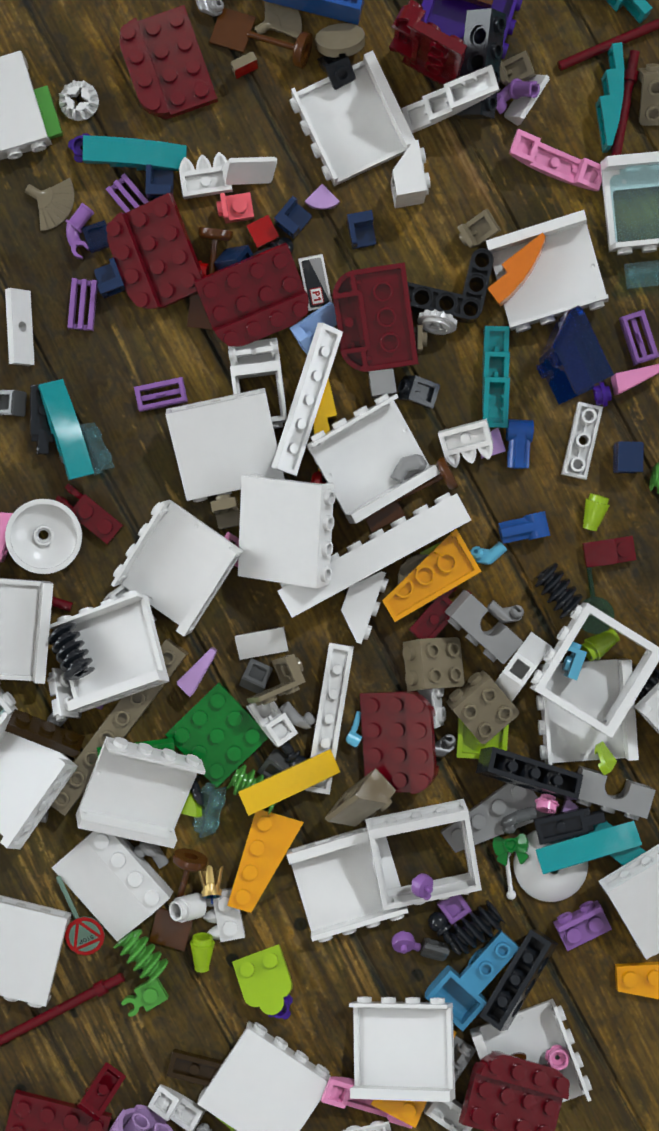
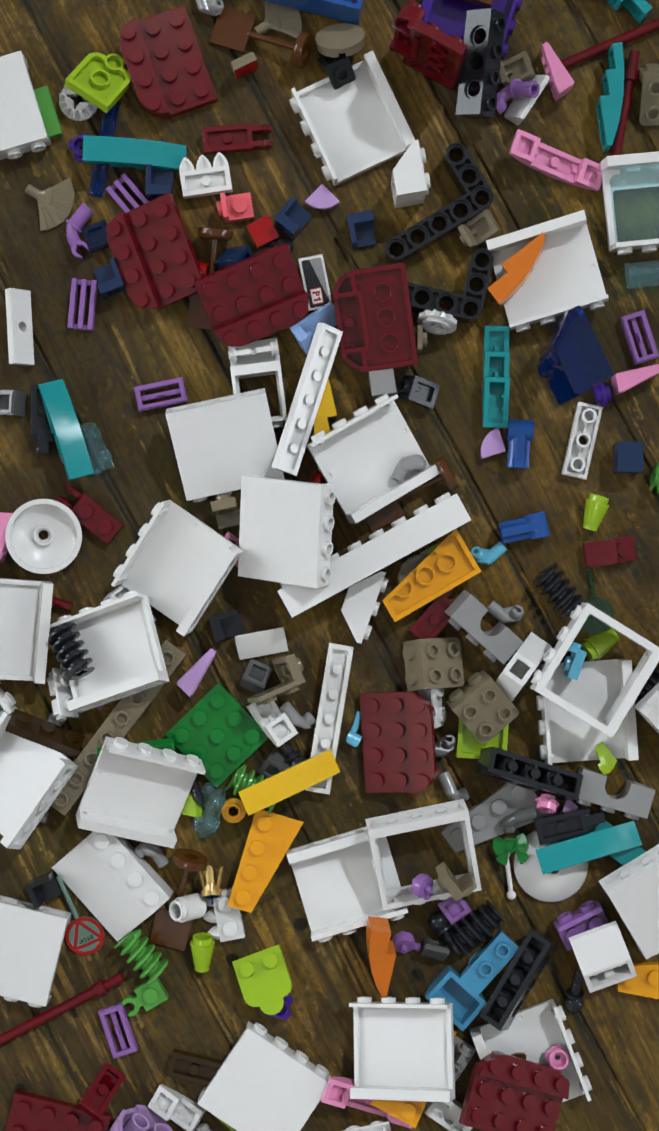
white slope [222,157,277,185] -> none
dark tan slope [325,768,396,826] -> none
white slope [401,65,500,133] -> none
white plate [438,418,493,468] -> none
none -> black panel [25,870,63,908]
none -> lime plate [65,52,131,113]
none -> clear blue axle [89,101,120,198]
none -> medium lavender tile [98,1002,138,1059]
none -> dark red hinge [202,123,273,155]
none -> black panel [209,609,245,642]
none -> light orange plate [221,798,246,823]
none -> orange slope [366,916,396,998]
none -> black beam [384,143,494,264]
none -> dark tan bracket [435,862,477,902]
none -> light grey arm [438,771,470,801]
none -> bright pink slope [539,42,574,101]
none -> black bar [564,970,584,1013]
none -> white slope [569,921,637,993]

